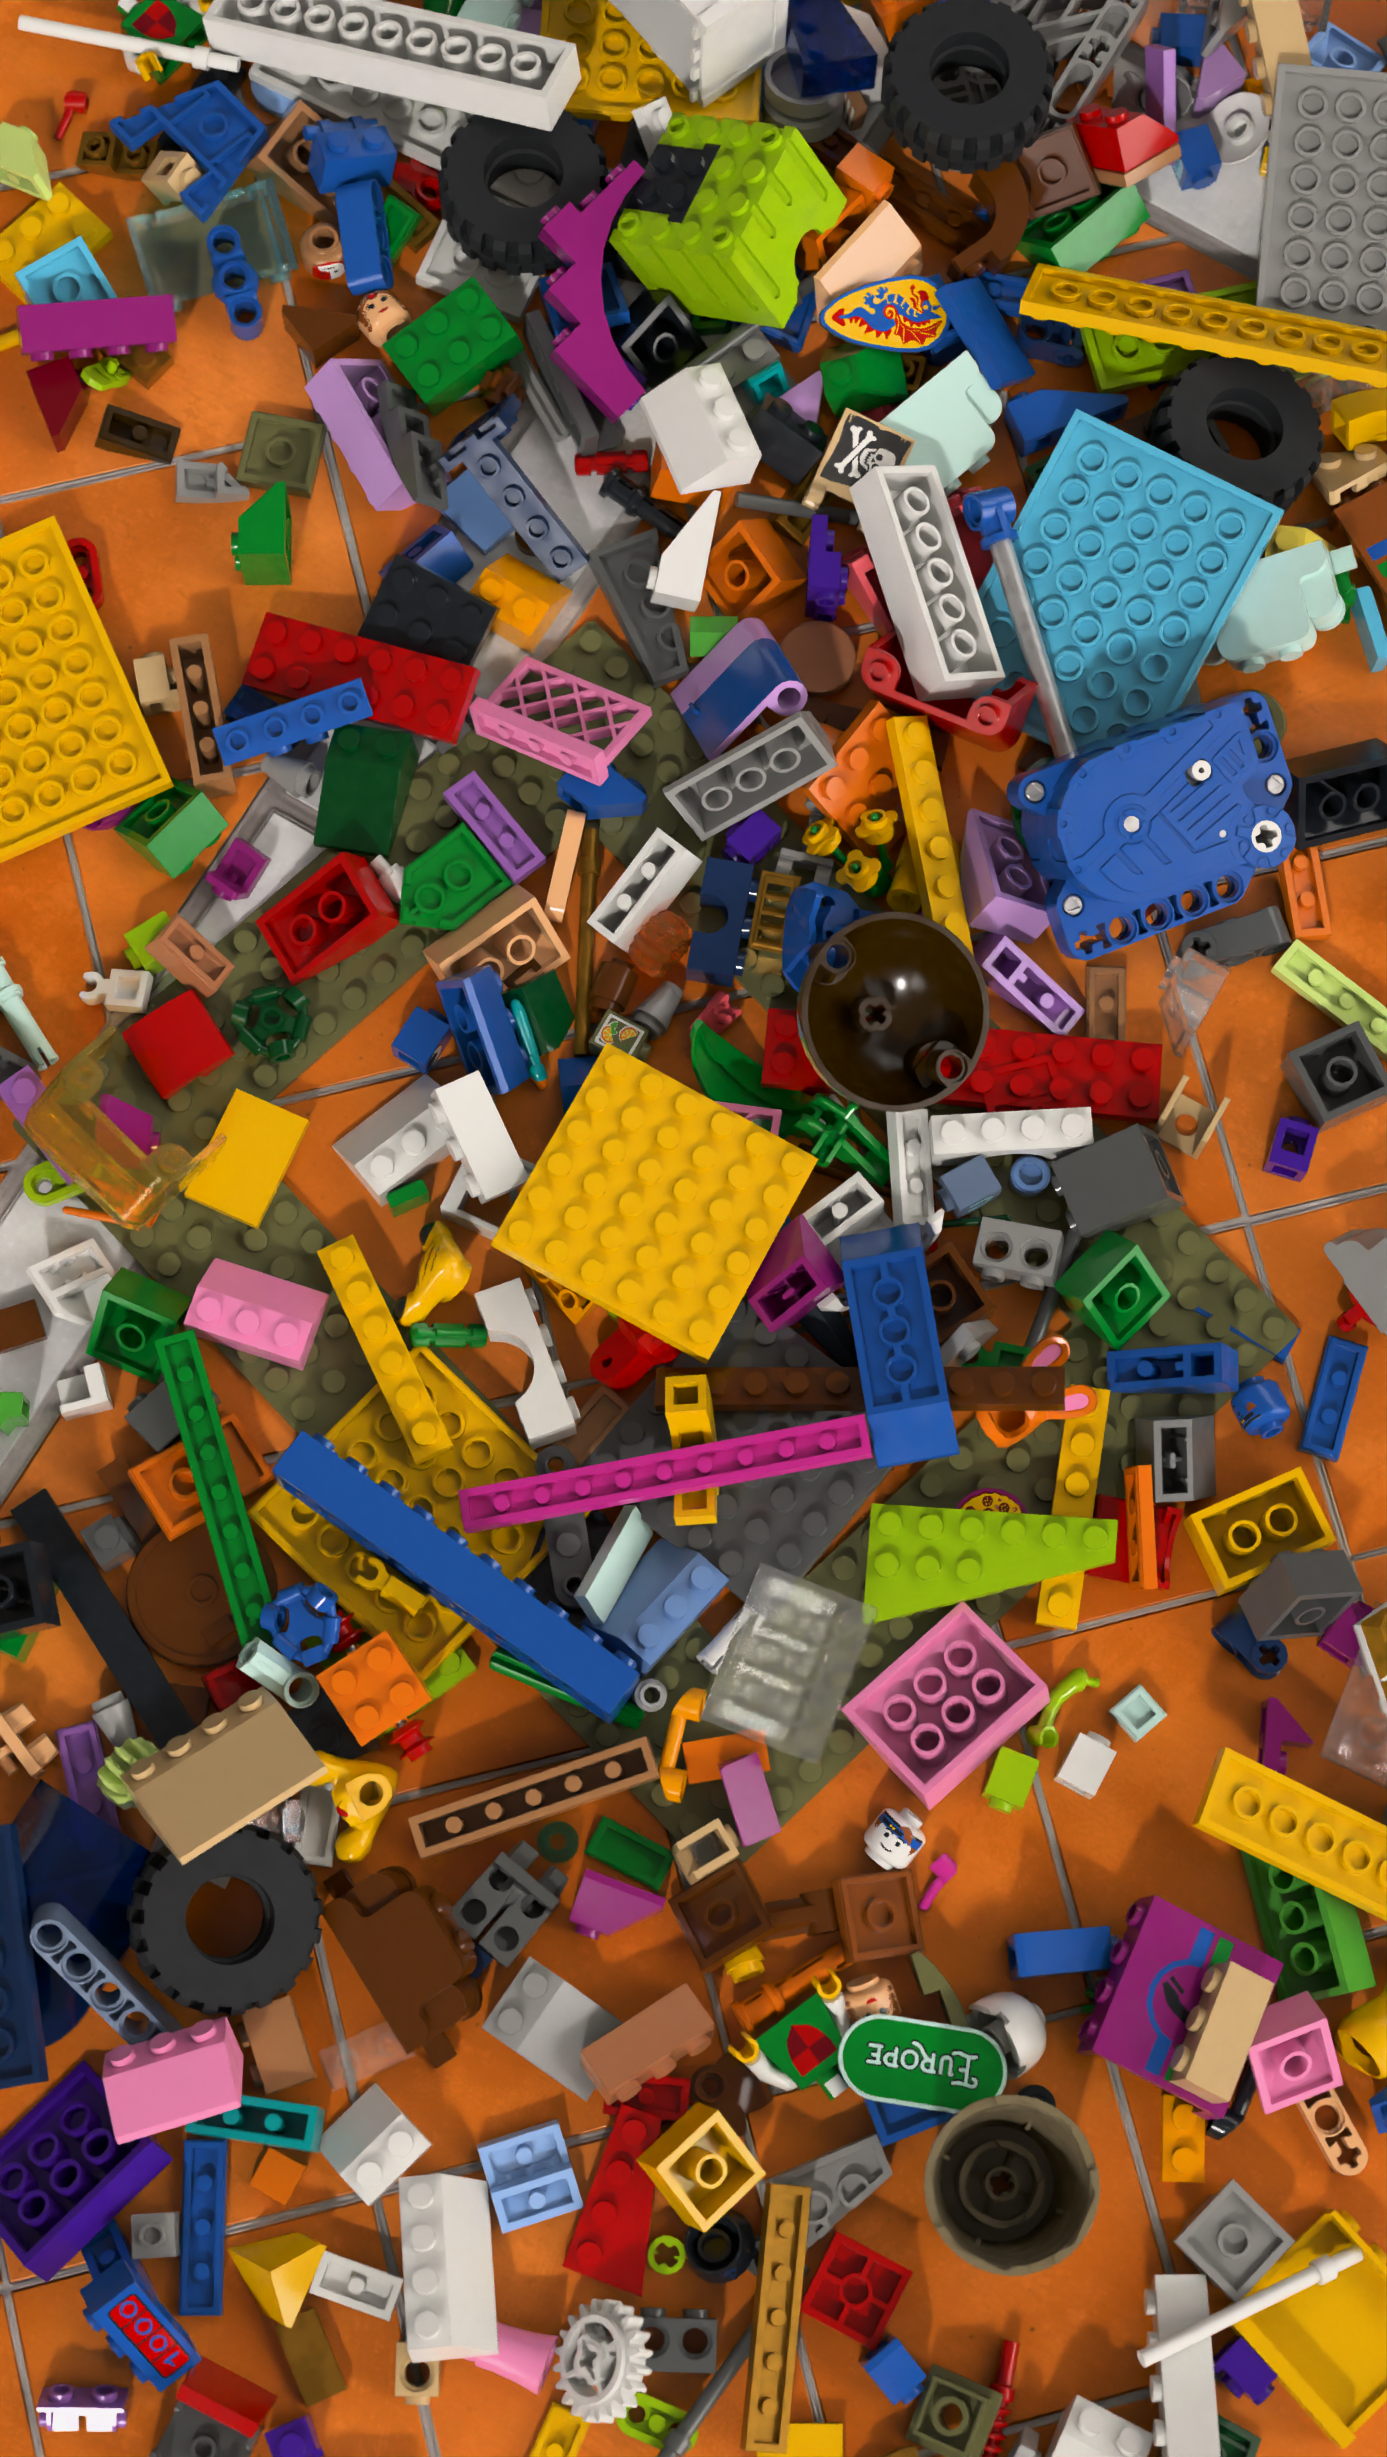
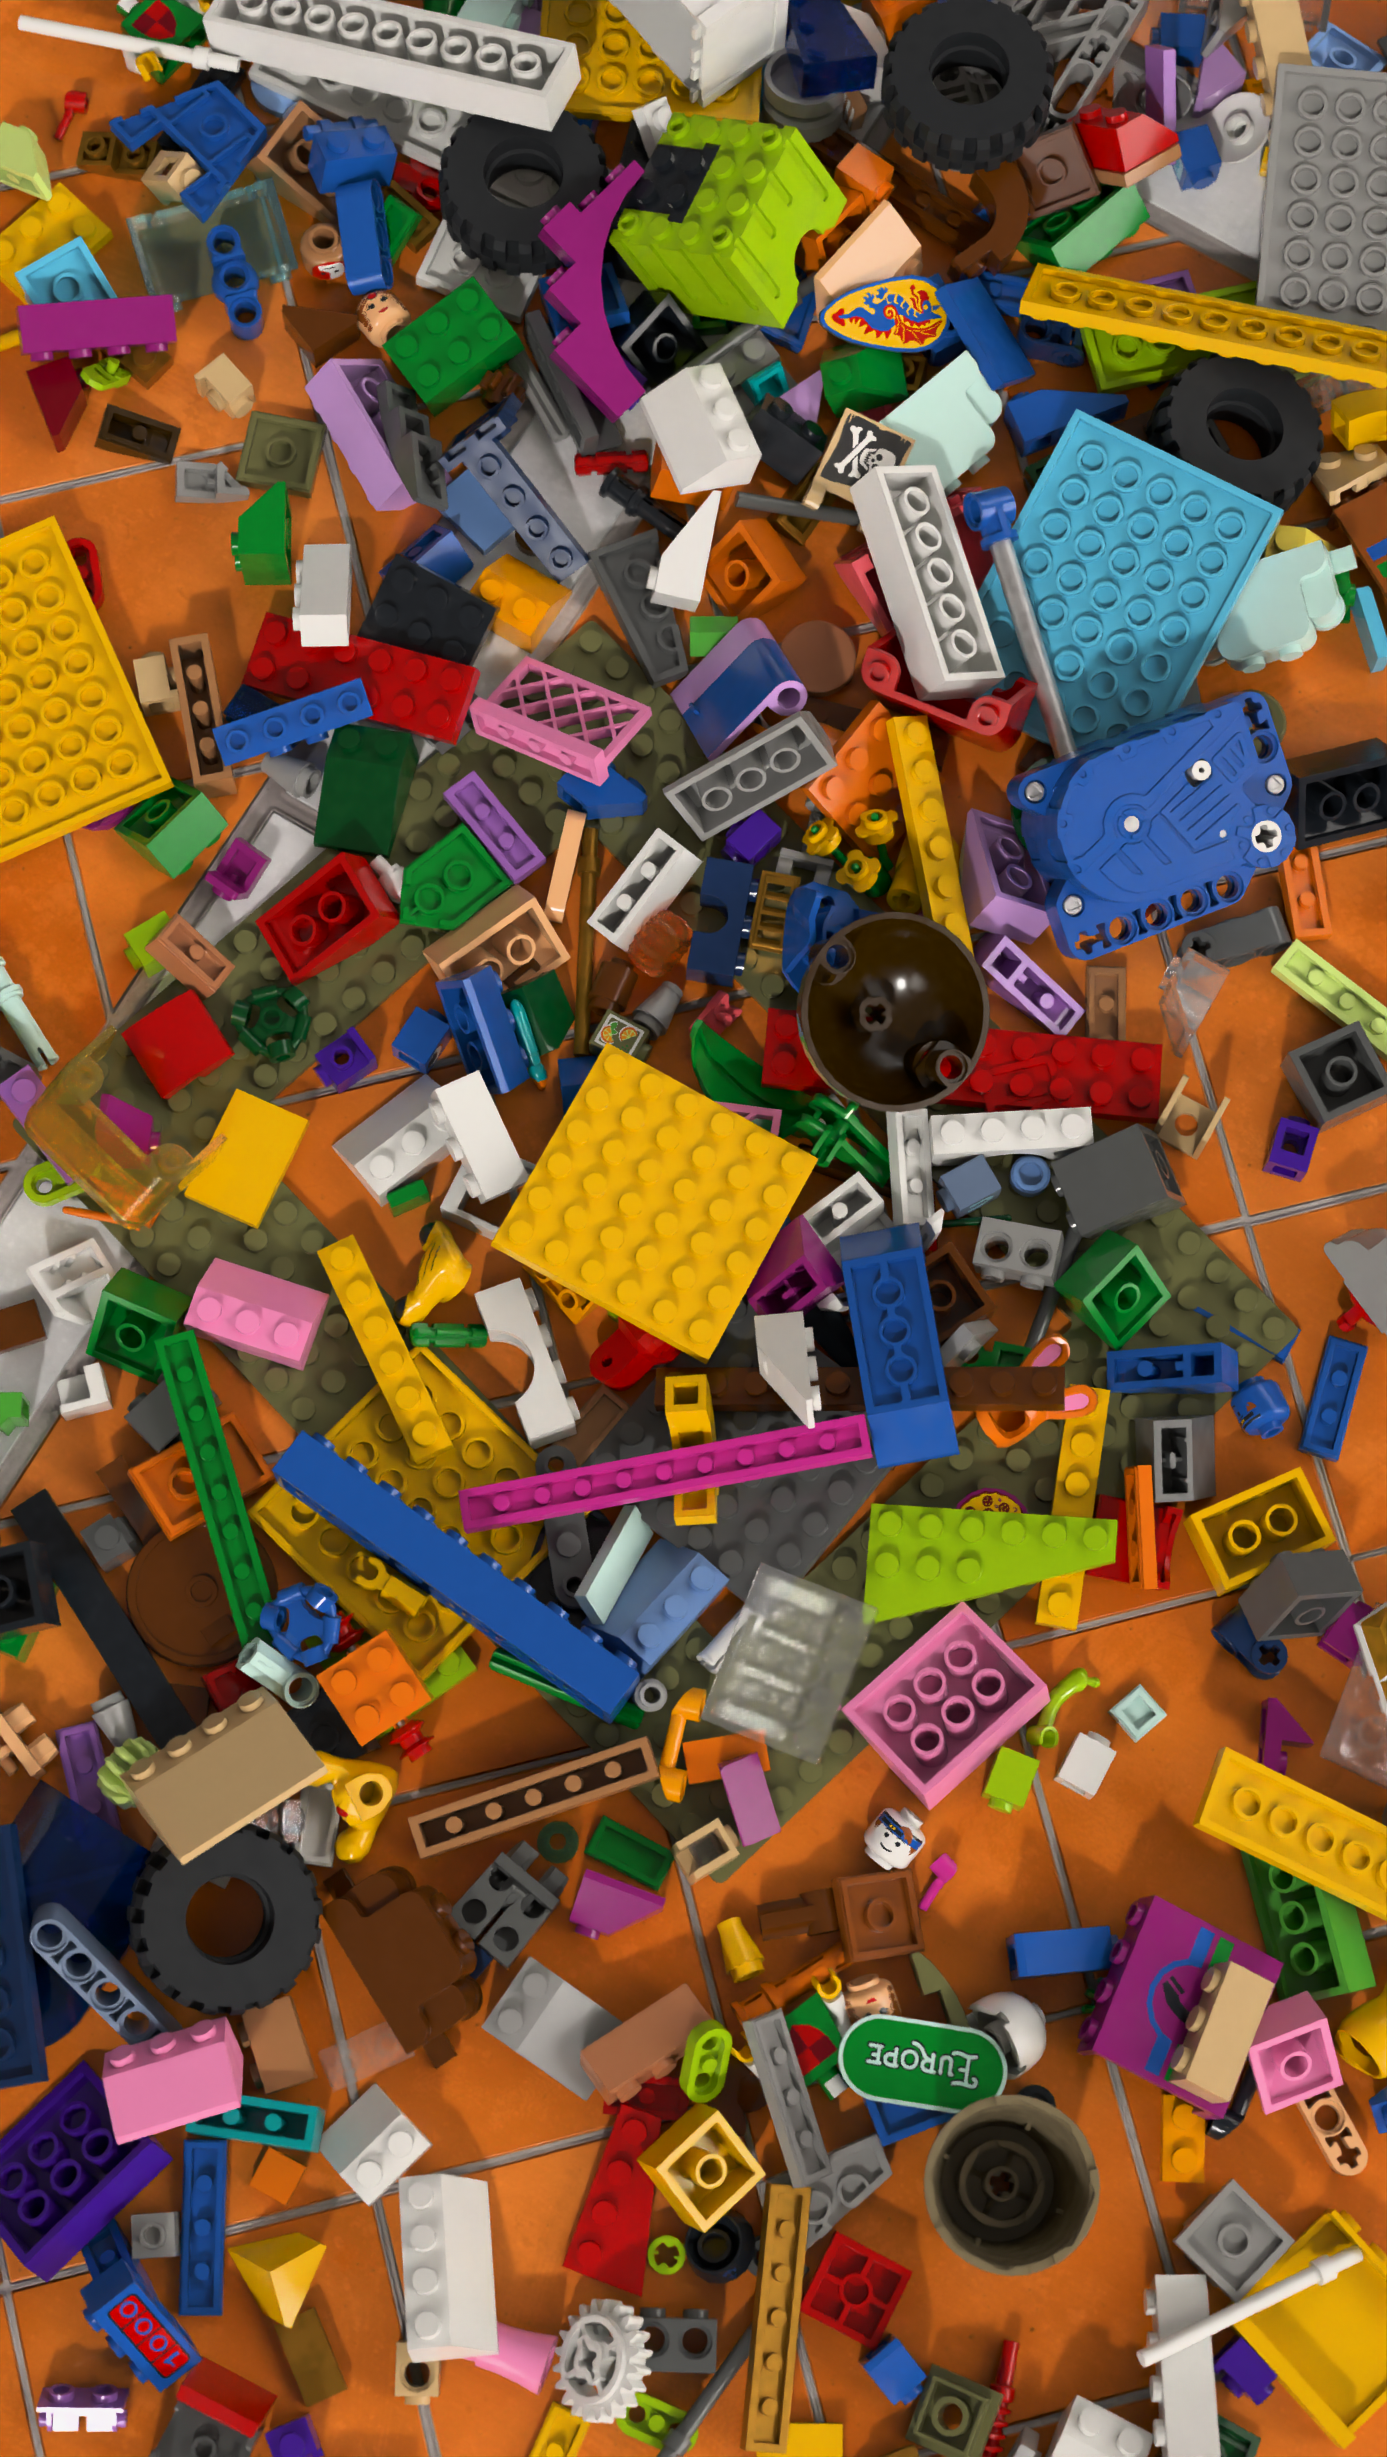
white plate [79,969,154,1014] -> none
white plate [309,2250,404,2321] -> none
light blue slope [477,2118,584,2234] -> none
reddish brown tile [668,1858,778,1974] -> none
dark purple plate [805,514,848,622] -> none
none -> tan brick [194,353,256,419]
none -> white brick [292,544,353,647]
none -> dark purple brick [313,1026,378,1094]
none -> lime plate [679,2020,732,2103]
none -> light grey tile [742,2008,833,2189]
none -> white slope [754,1311,821,1428]

